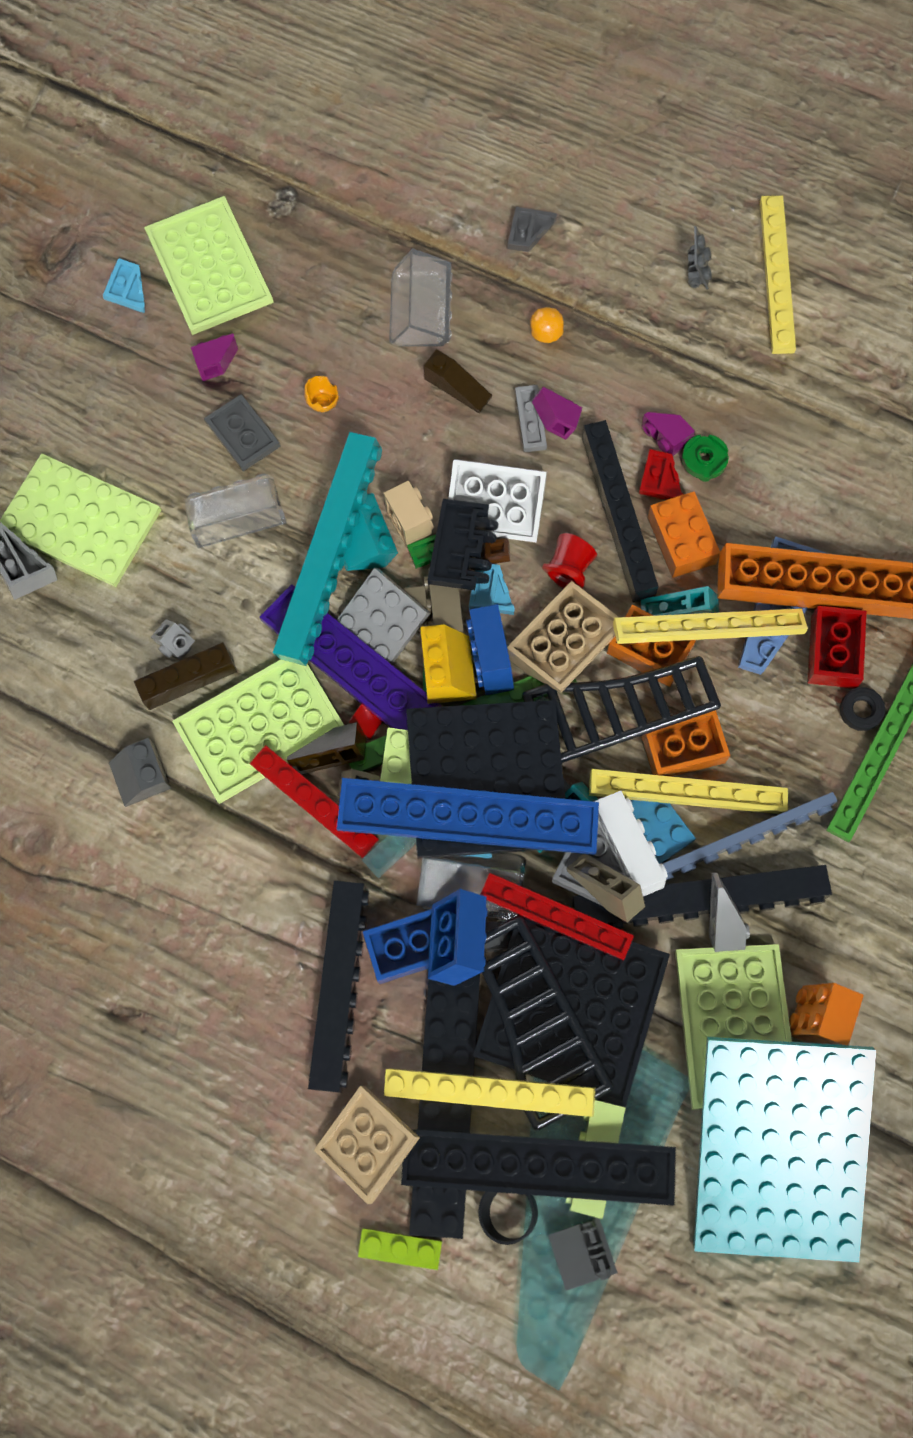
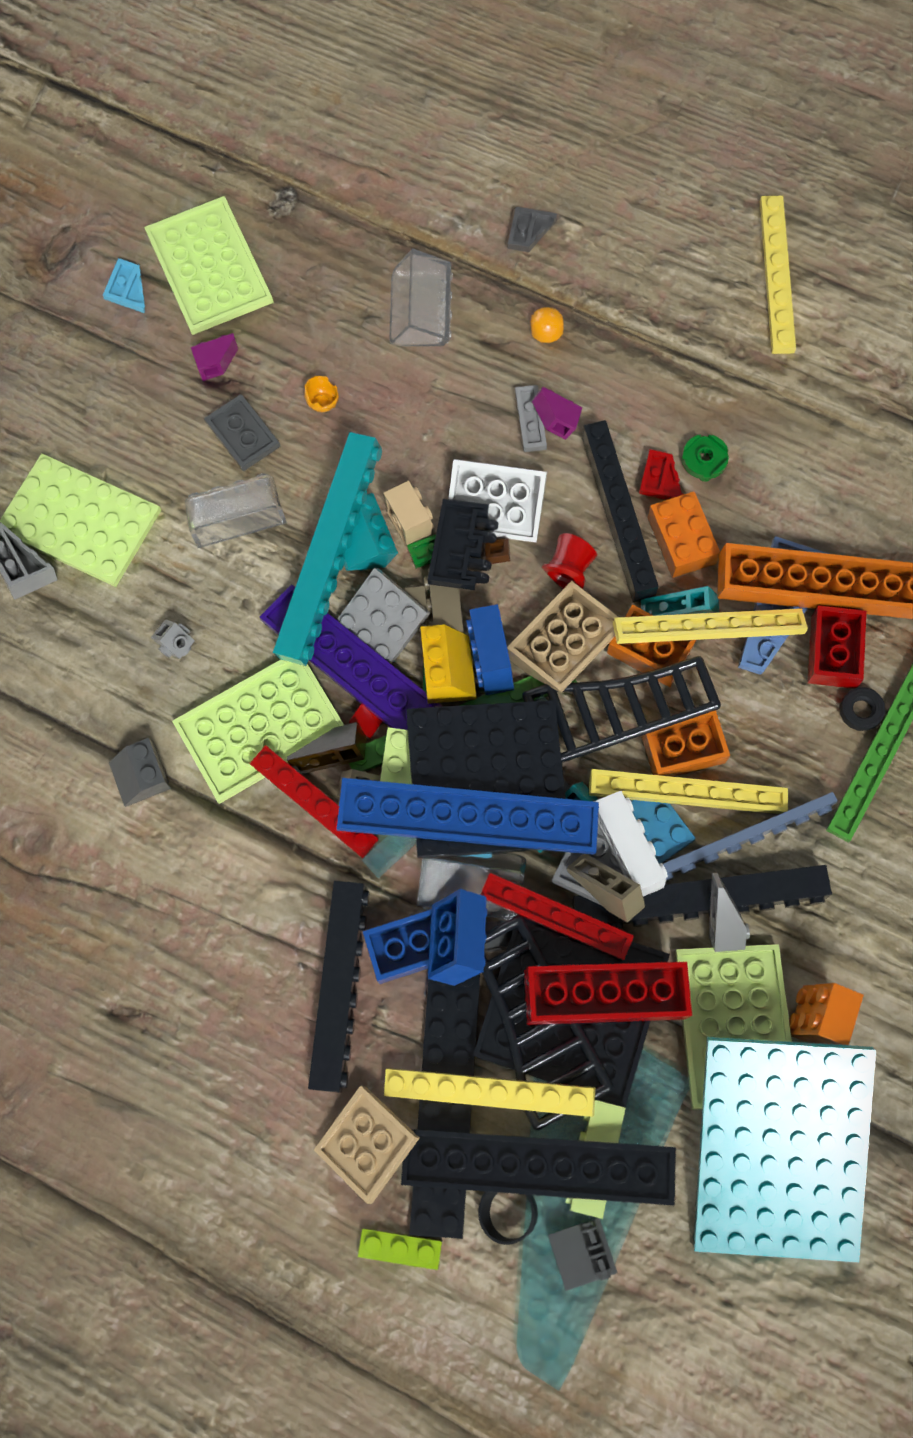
dark brown brick [134,642,237,710] -> none
dark brown slope [423,349,492,413] -> none
medium azure wing [469,564,515,615] -> none
magenta slope [642,412,695,456] -> none
dark grey hinge [688,226,712,290] -> none
none -> red brick [524,962,692,1025]

